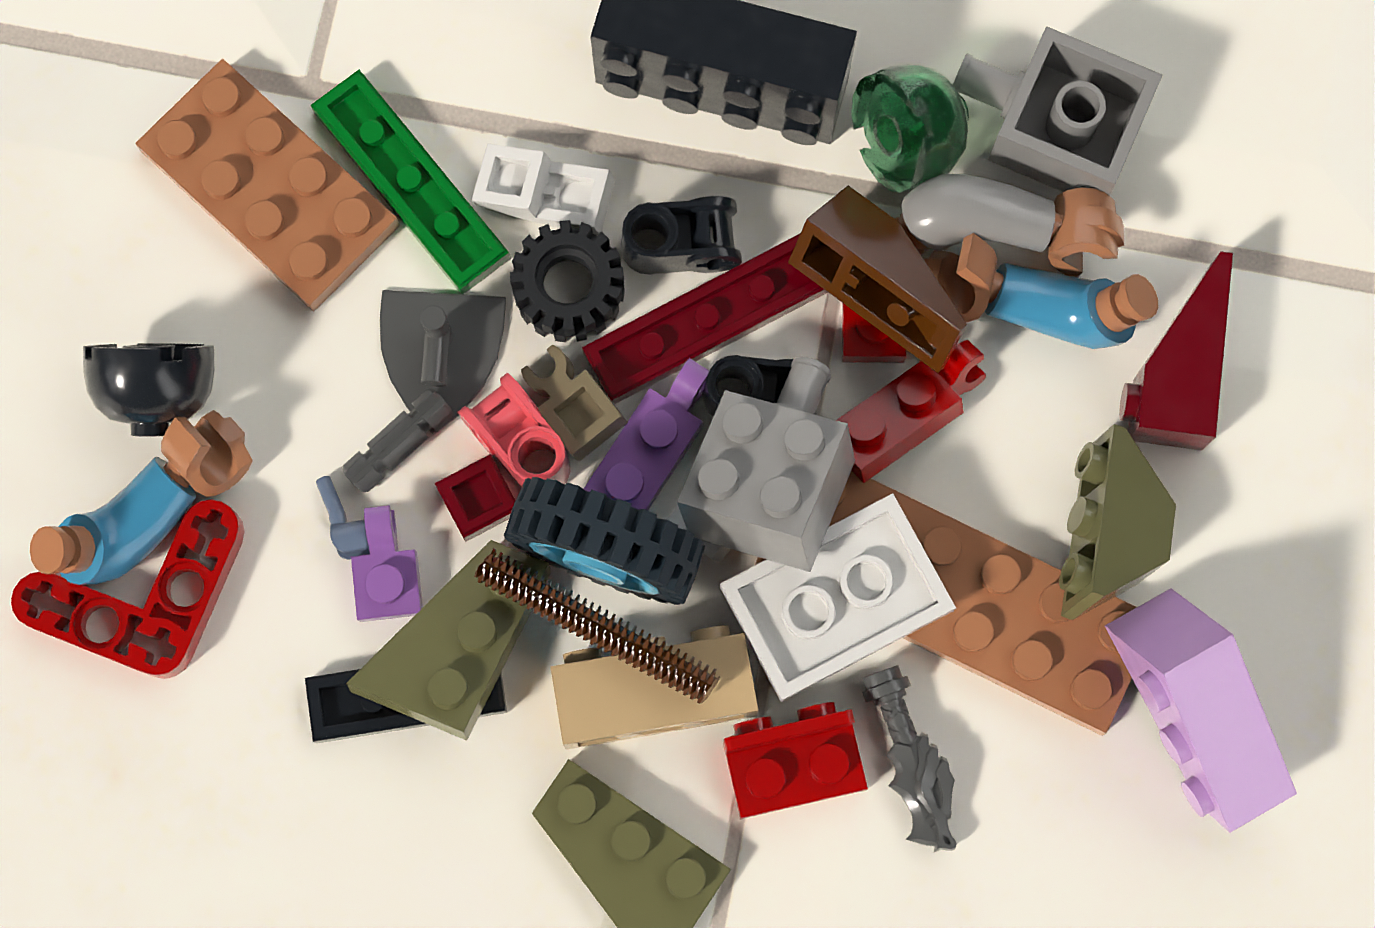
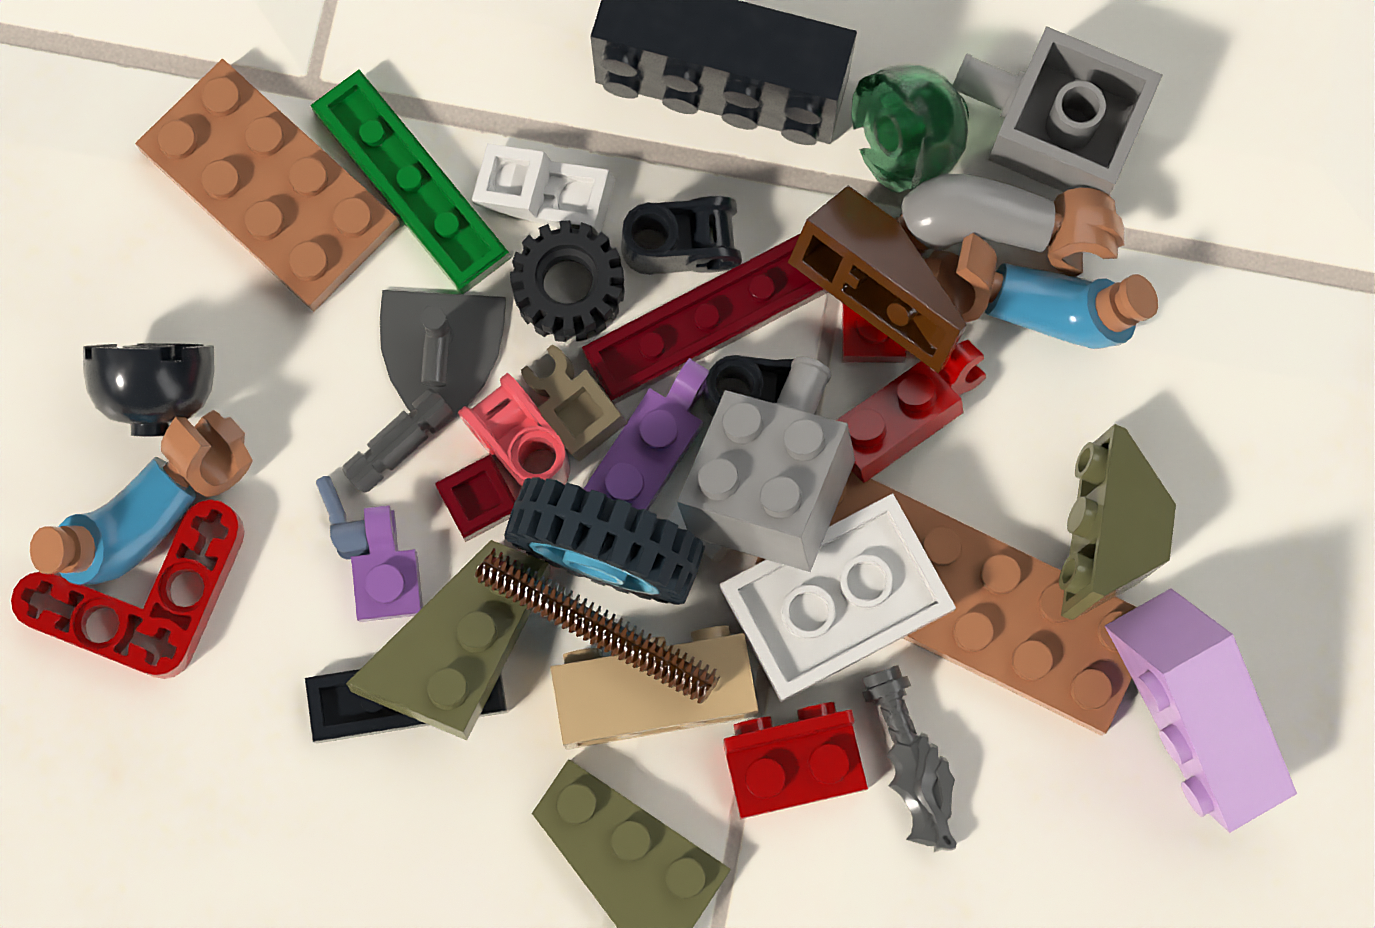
dark red slope [1119,251,1233,450] -> none

